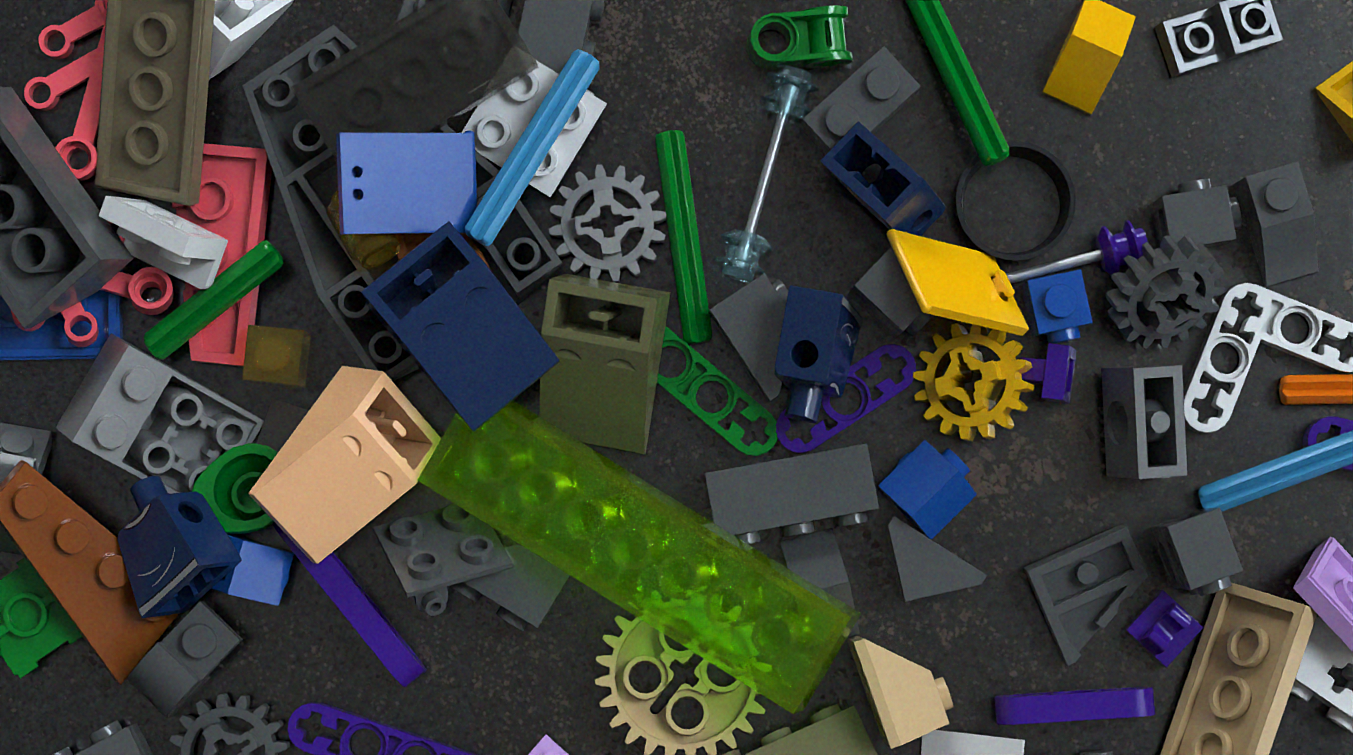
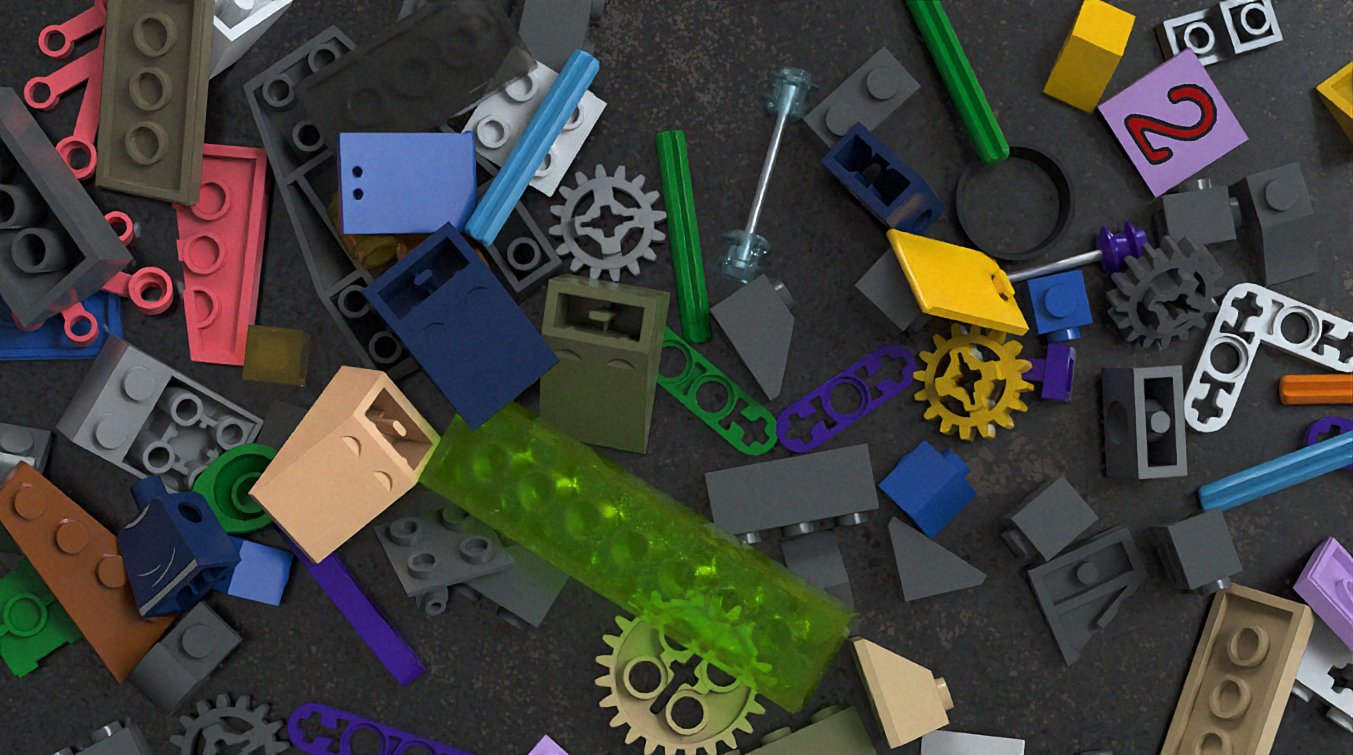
white bracket [99,196,228,290] -> none
green axle [143,240,283,360] -> none
green piece [746,5,853,70] -> none
dark blue torso [774,285,863,423] -> none
dark purple beam [995,687,1155,725] -> none
dark purple tile [1123,590,1204,668] -> none
none -> dark grey brick [999,475,1099,562]
none -> lavender tile [1097,47,1249,198]

